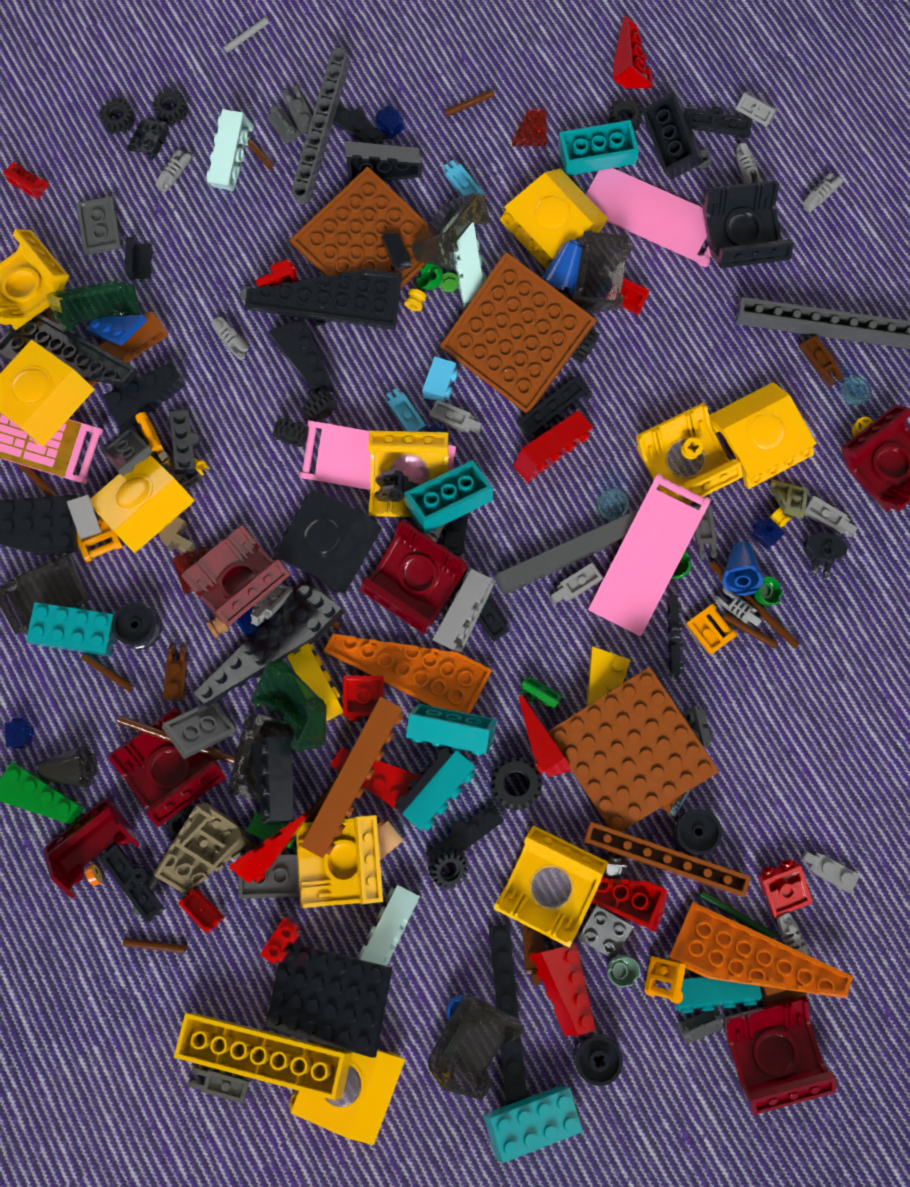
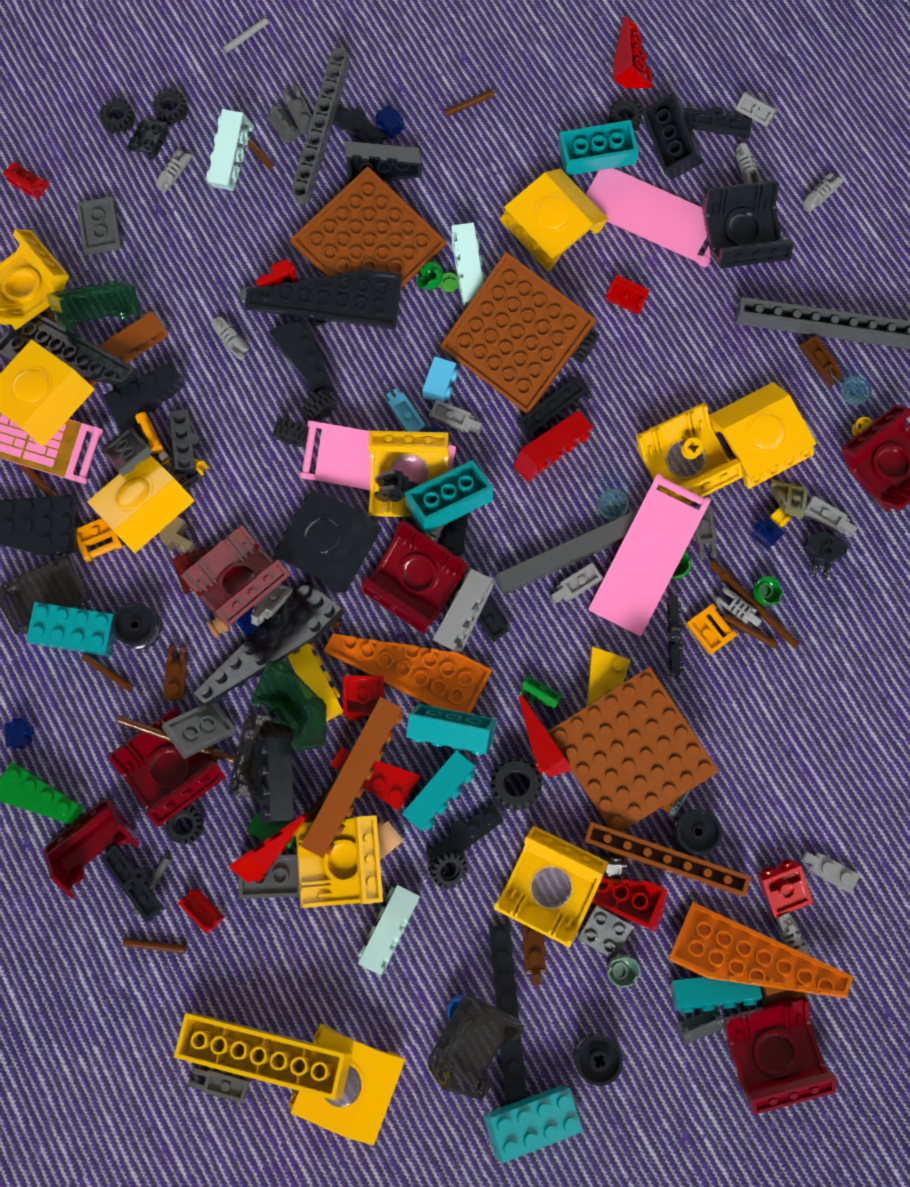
clear smoke cone [36,746,98,787] -> none
light grey hinge [67,495,101,539] -> none
blue wing [85,315,147,346] -> none
orange tile [85,864,103,886] -> none
black panel [125,237,152,280] -> none
dark tan wedge [154,803,256,894] -> none
red plate [260,917,300,964] -> none
black plate [265,943,393,1058] -> none
black slope [381,233,412,273] -> none
black plate [395,749,450,811] -> none
yellow wheel [404,289,427,312] -> none
clear smoke windscreen [411,193,490,269] -> none
medium azure hinge [443,160,483,206] -> none
clear red wing [512,110,547,147] -> none
red wedge [528,944,596,1036] -> none
blue cone [541,239,582,295] -> none
clear smoke windscreen [573,231,632,313] -> none
light orange plate [644,956,686,1004] -> none
dark grey hinge [684,706,712,747] -> none
dark grey plate [697,150,712,169] -> none
dark green piece [699,890,776,939] -> none
blue cone [722,542,763,596] -> none

